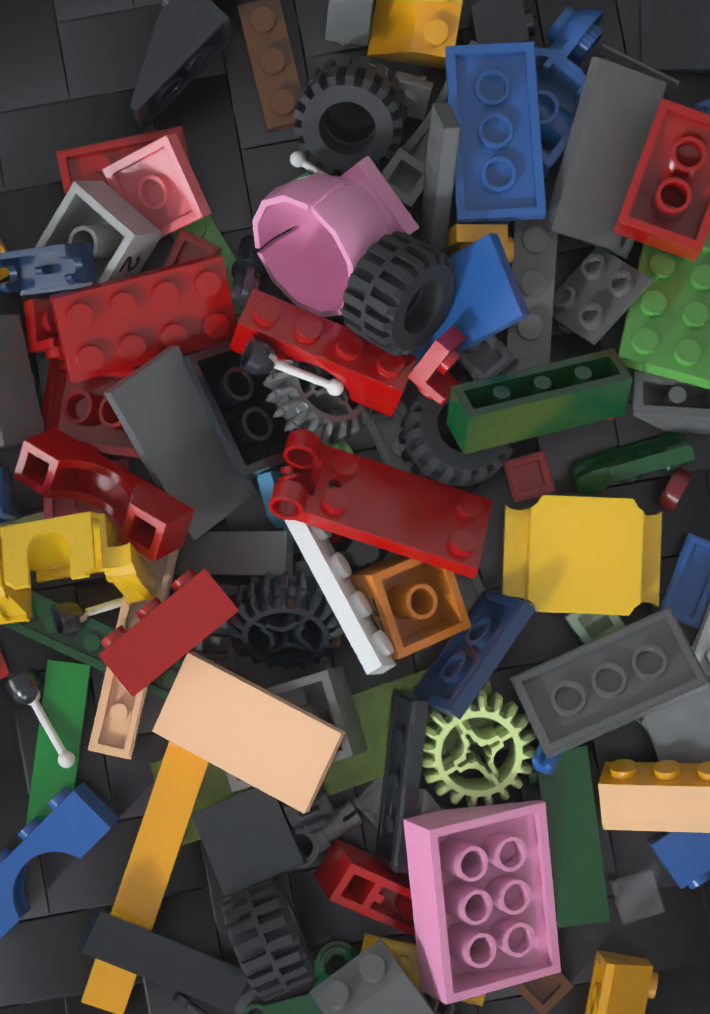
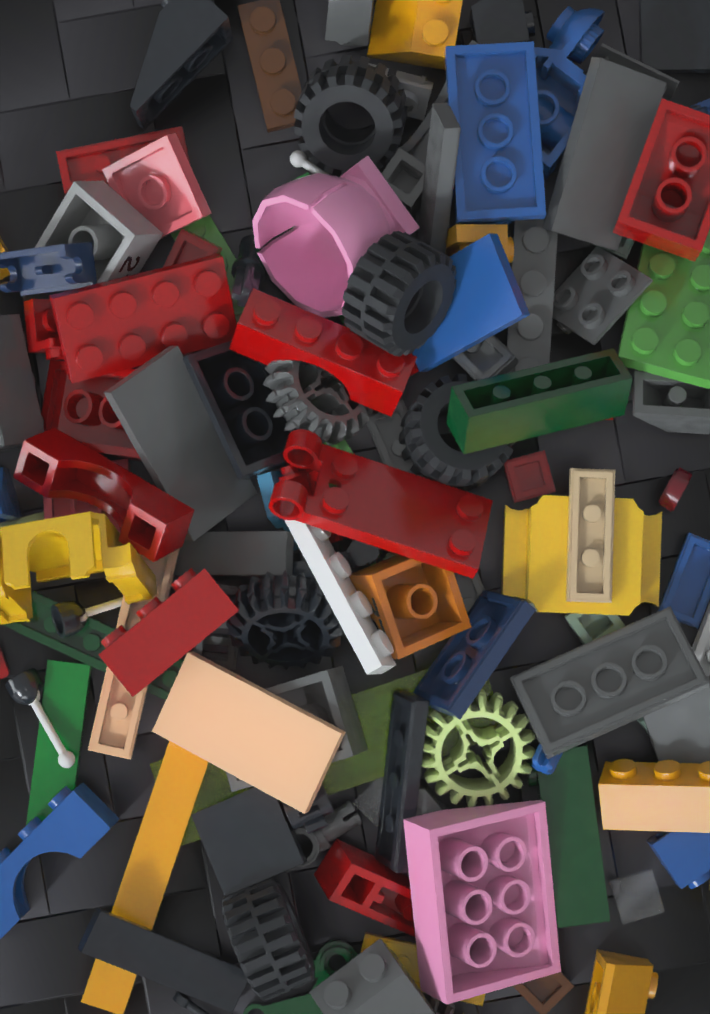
hinge [240,336,344,396] -> none
red bracket [408,326,466,405] -> none
dark green hinge [568,432,695,496] -> none
none -> tan tile [566,468,615,603]

